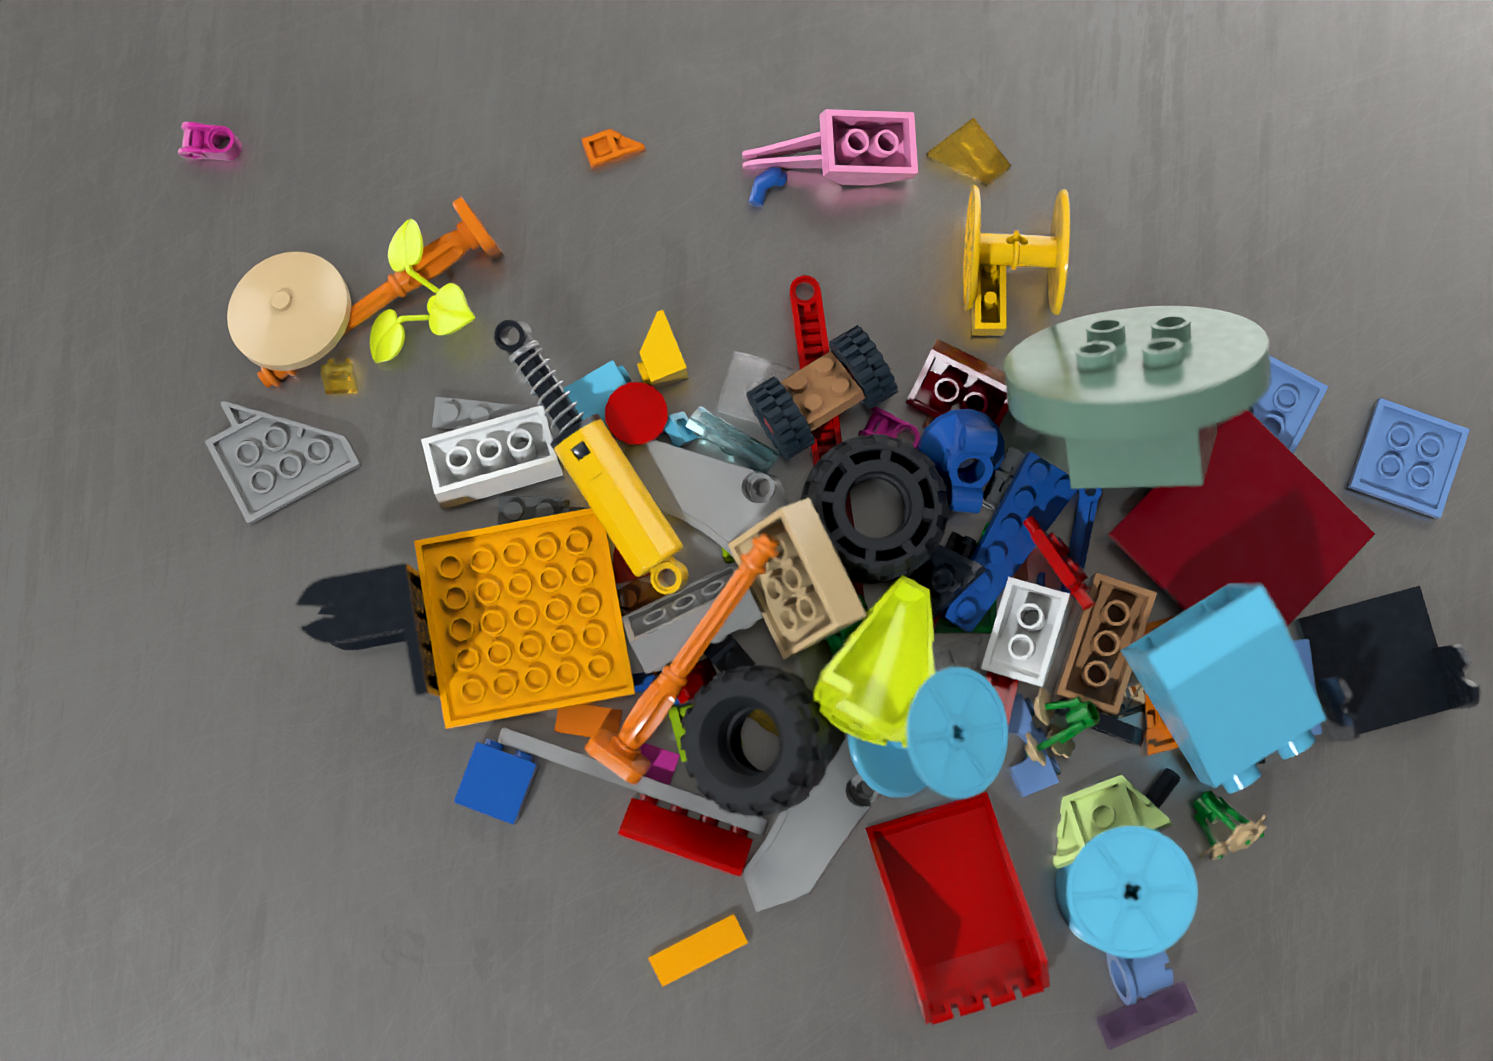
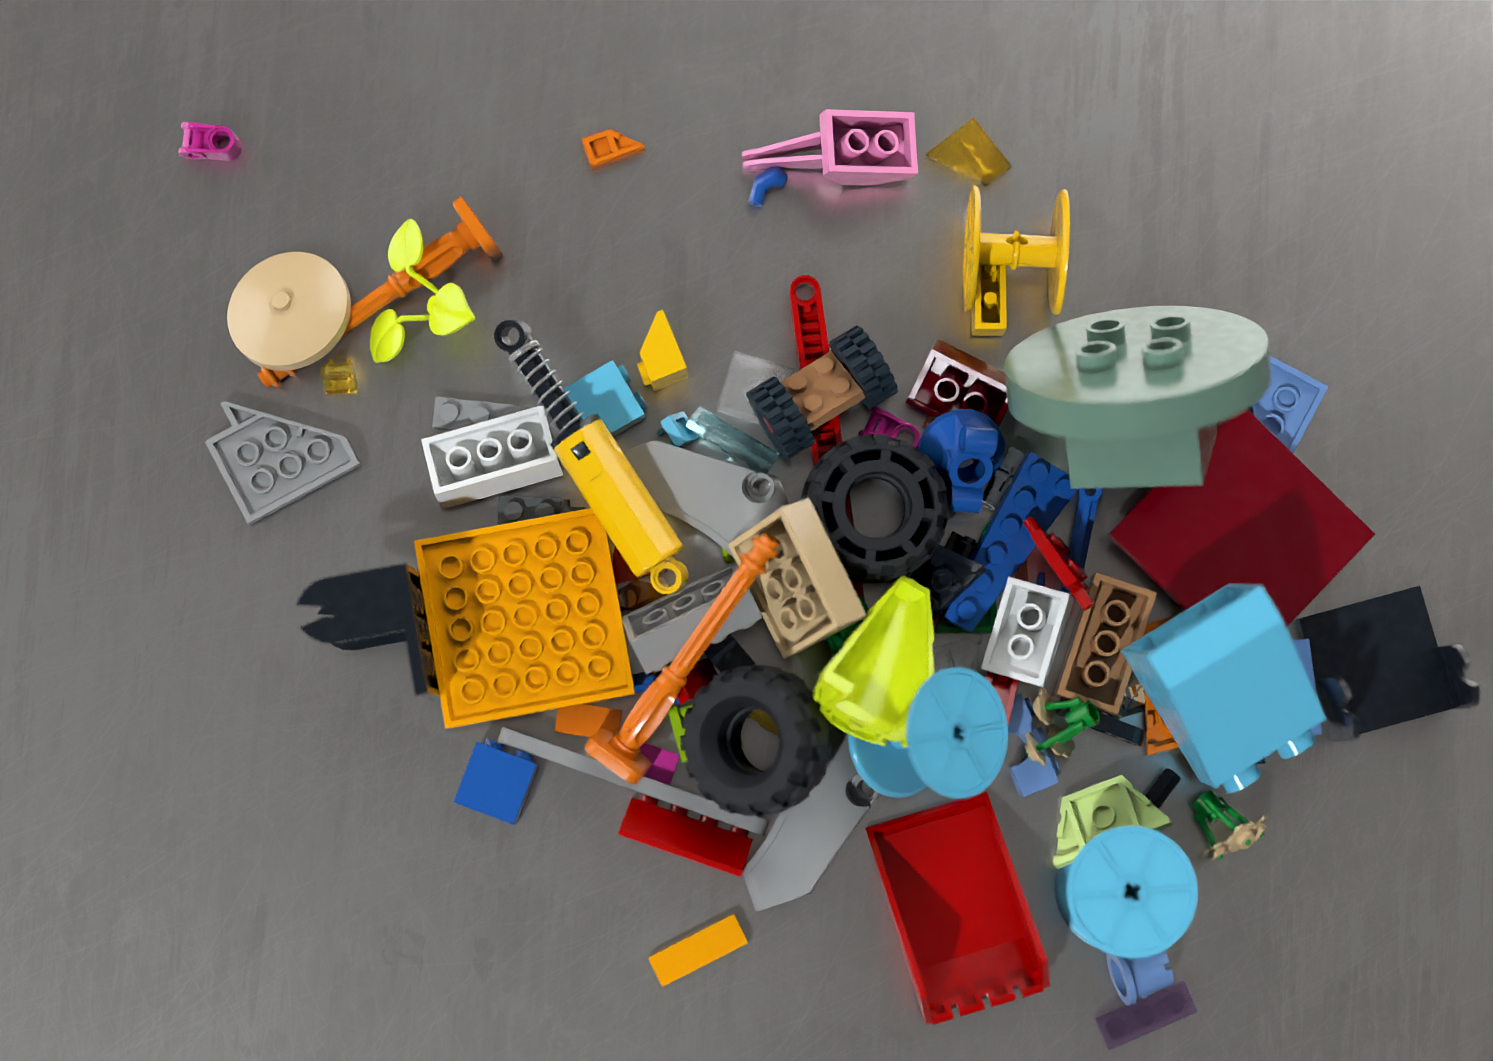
red tile [605,382,668,446] -> none
medium blue plate [1348,398,1470,519] -> none

